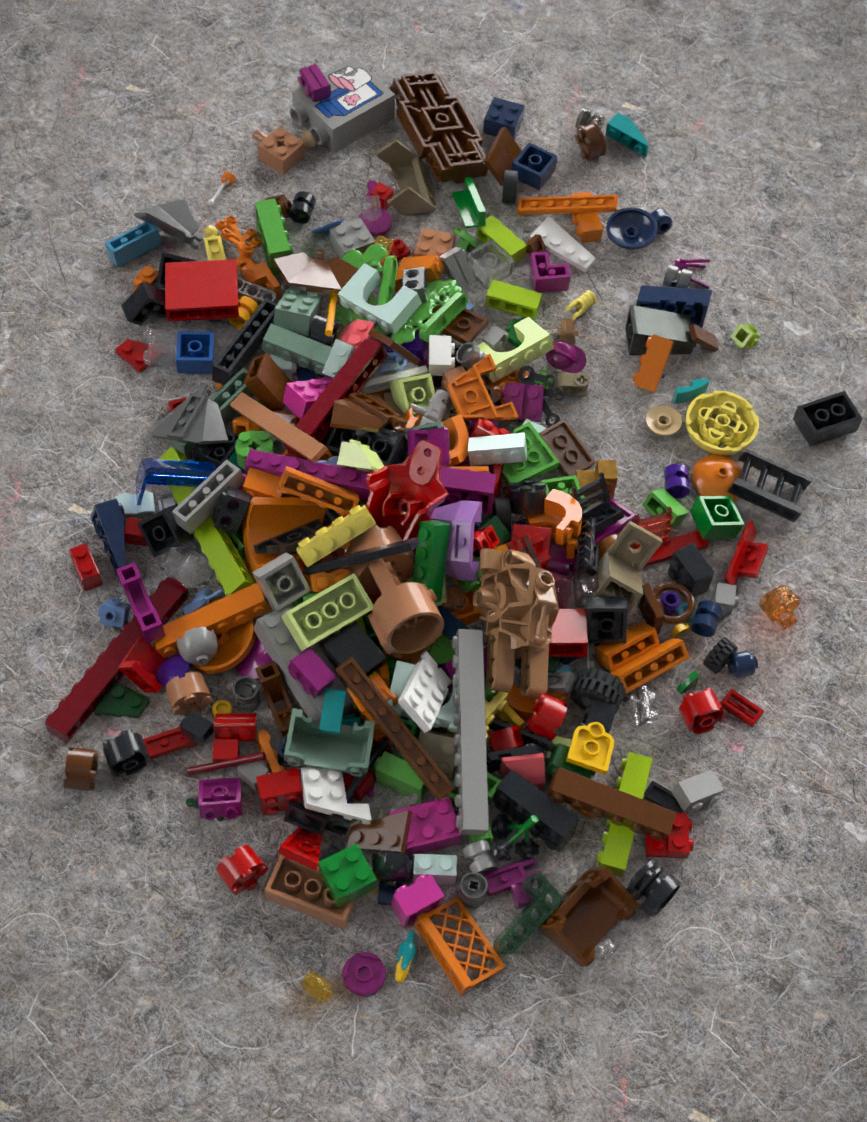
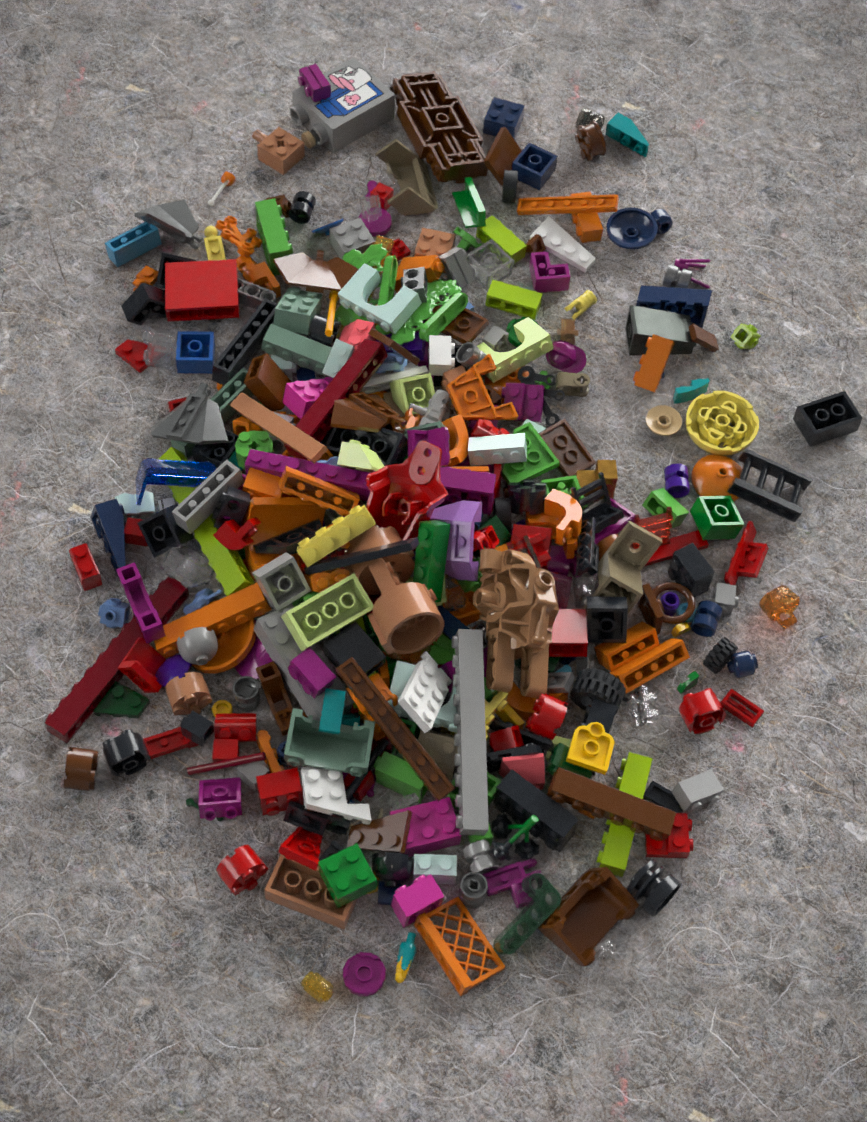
light orange wheel [228,296,259,330] -> none
none -> red brick [213,517,262,550]

